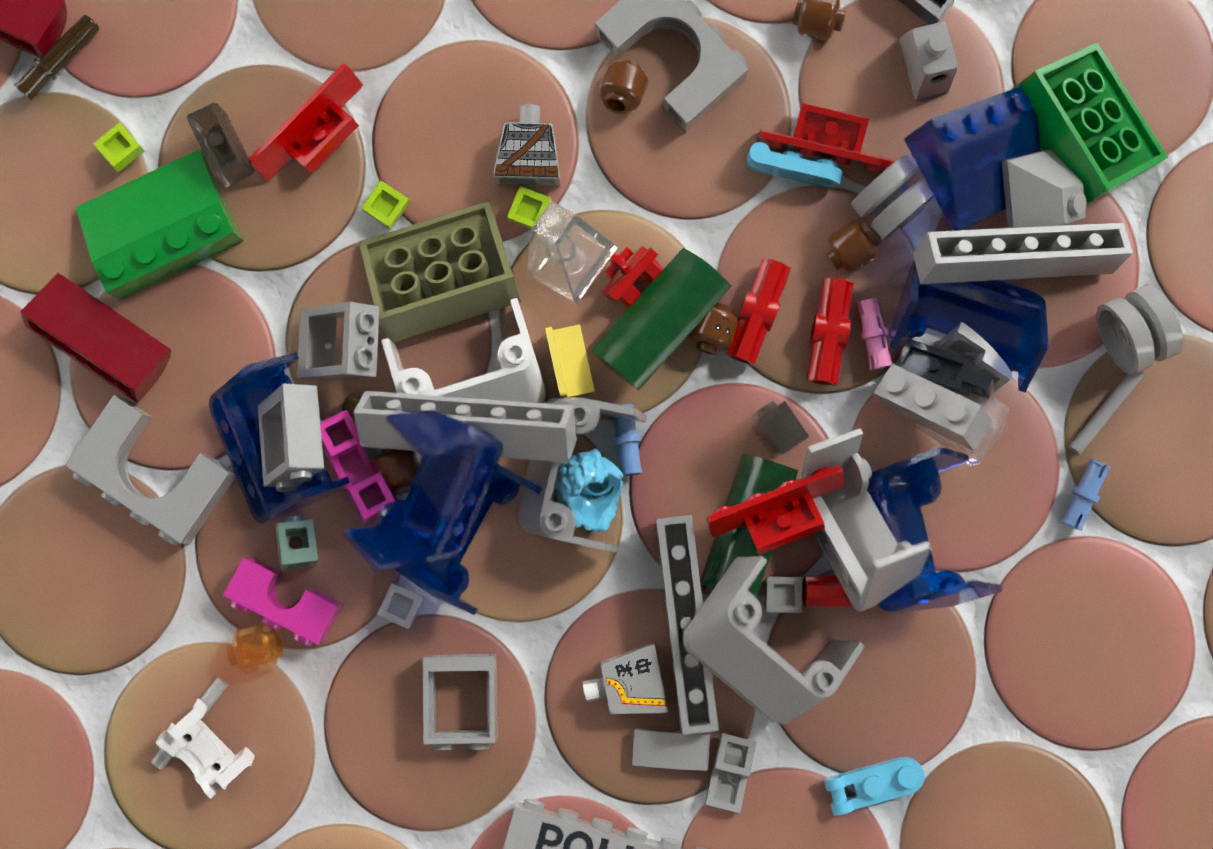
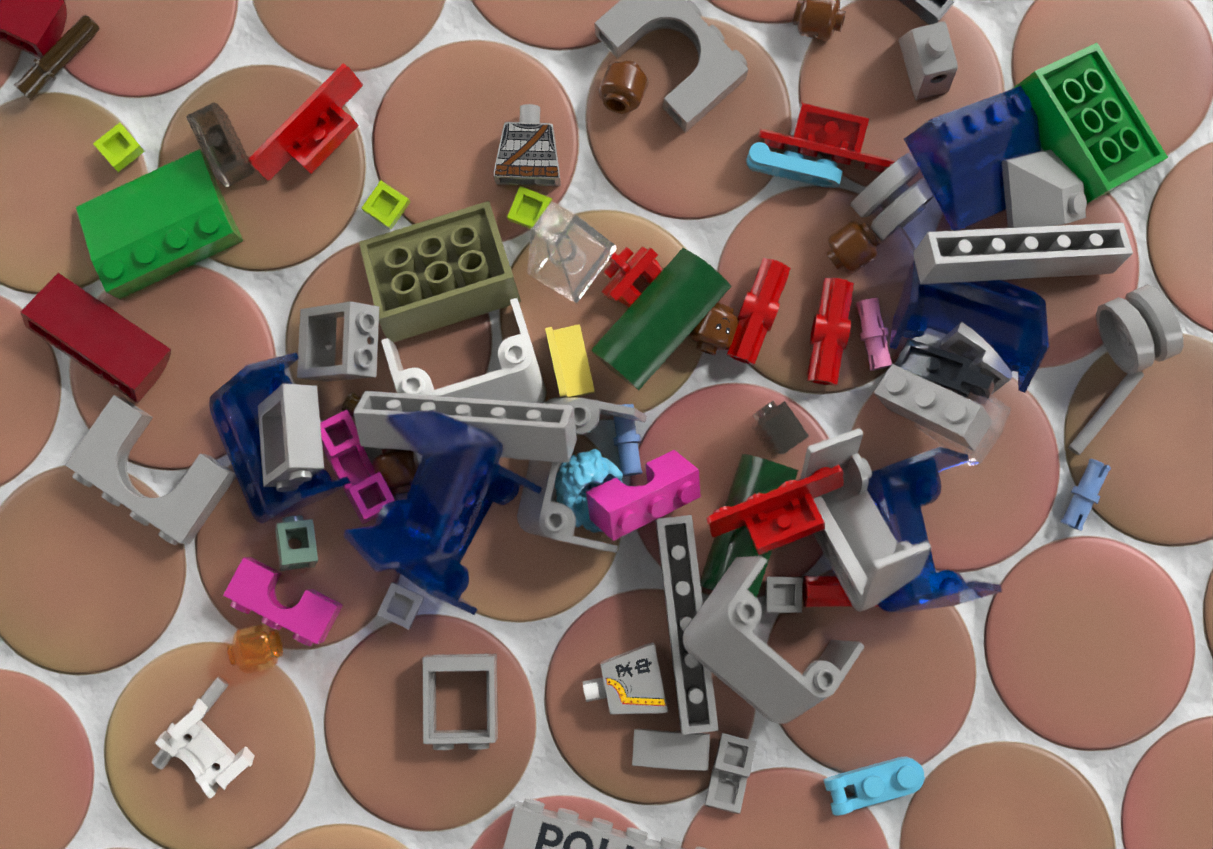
none -> dark pink arch [586,450,701,541]

